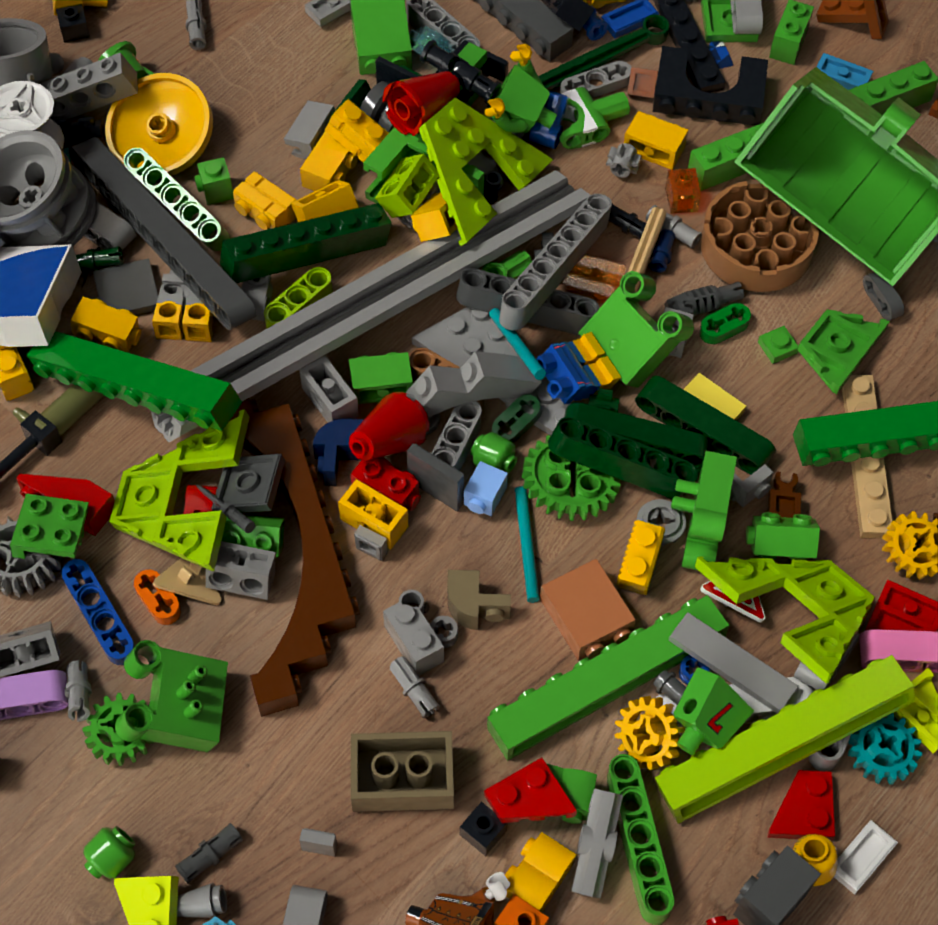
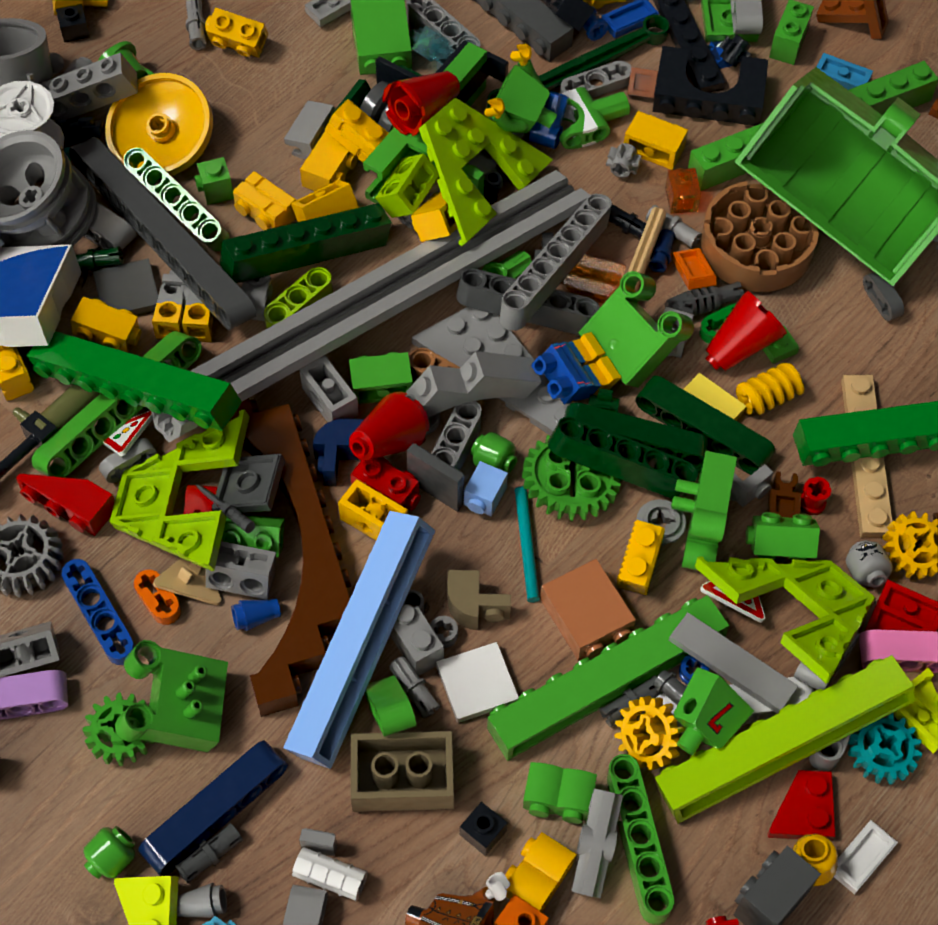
bright green piece [10,494,89,559] -> none
light grey pin [65,660,92,722] -> none
light grey tile [354,525,388,561] -> none
black piece [420,40,502,105] -> none
red wing [484,757,577,823] -> none
teal bar [489,308,546,380] -> none
dark green beam [492,394,542,443] -> none
bright green wing [798,309,890,394] -> none
none -> bright green beam [32,331,202,477]
none -> light grey beam [99,438,157,483]
none -> piece [103,410,153,456]
none -> dark blue beam [138,740,288,876]
none -> yellow brick [205,7,268,58]
none -> blue cone [231,599,281,631]
none -> light blue brick [283,511,435,769]
none -> white axle [292,847,368,901]
none -> bright green beam [365,675,417,737]
none -> white tile [436,642,518,723]
none -> dark grey pin [599,675,663,727]
none -> orange tile [673,248,717,290]
none -> red cone [705,291,787,371]
none -> black gear [719,34,752,67]
none -> yellow piece [736,363,805,415]
none -> red bush [801,477,832,515]
none -> light grey head [845,540,893,588]

